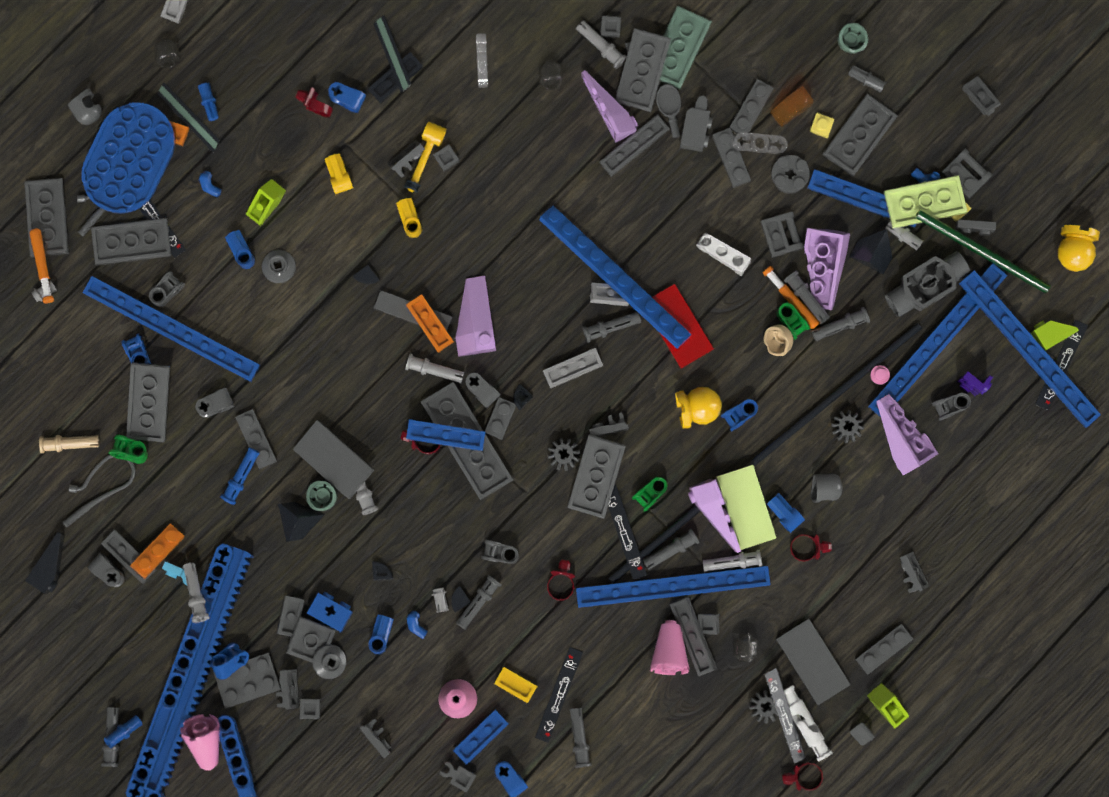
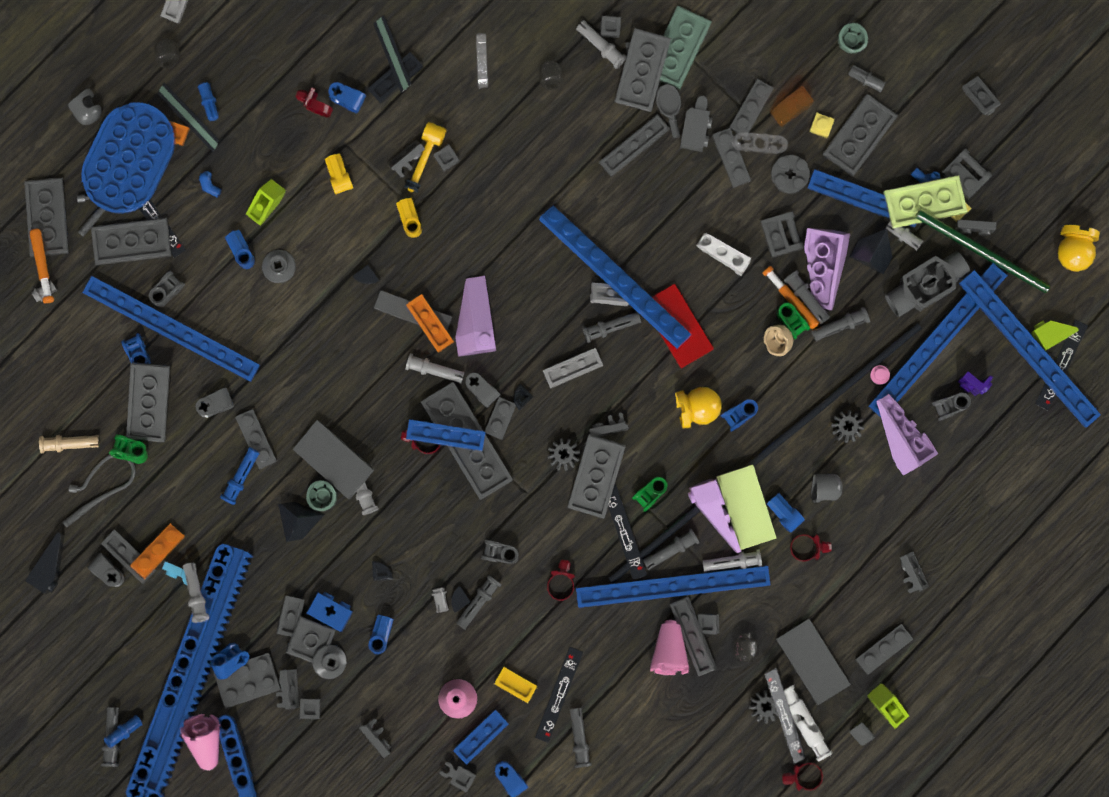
blue arm [406,611,428,639] -> none
lavender wedge [582,71,638,143] -> none

